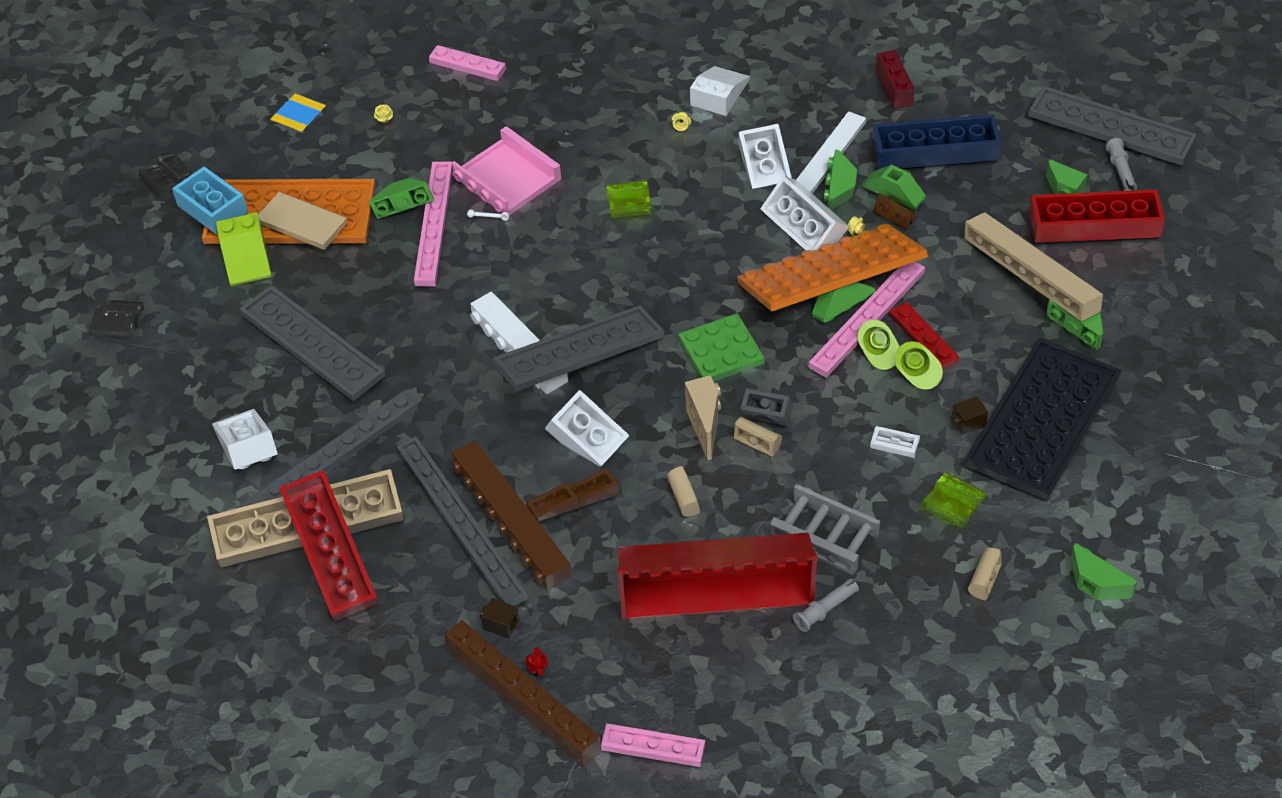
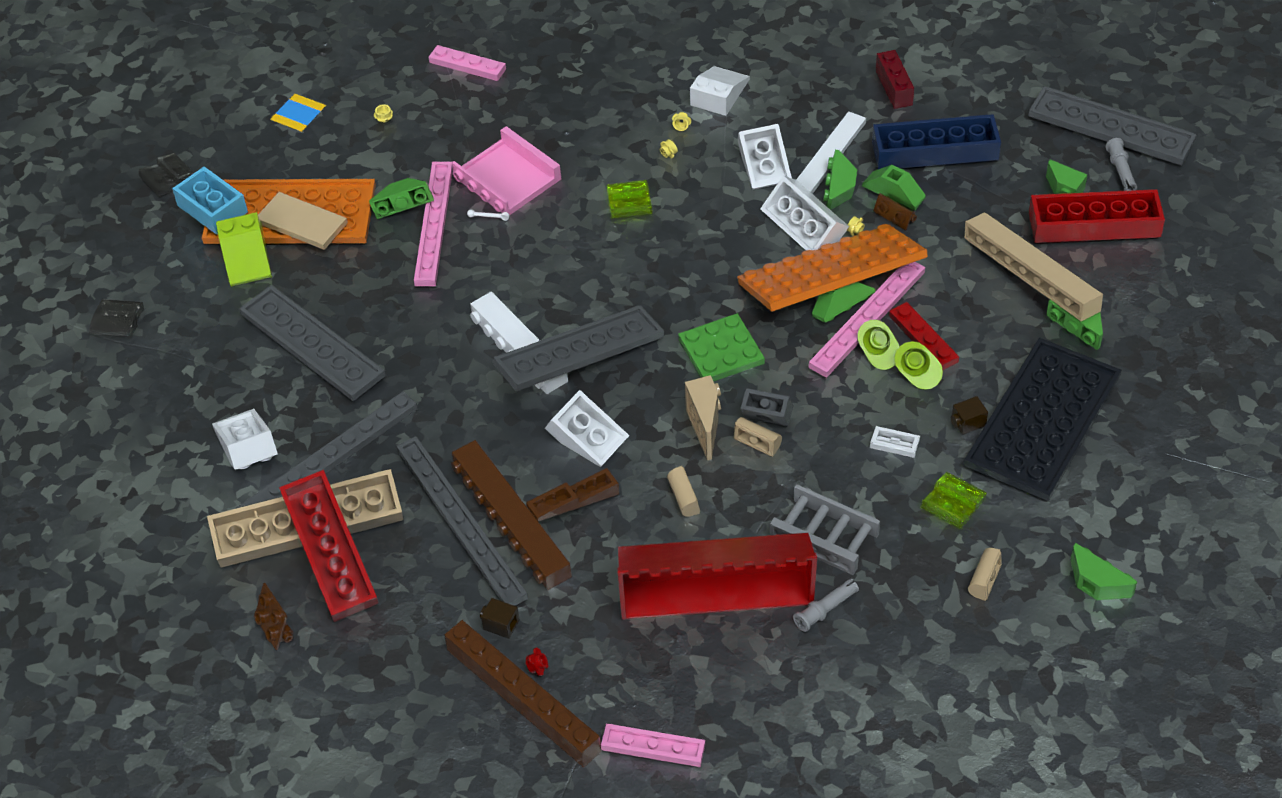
none -> reddish brown hinge [254,583,293,650]
none -> light yellow plate [659,139,678,158]

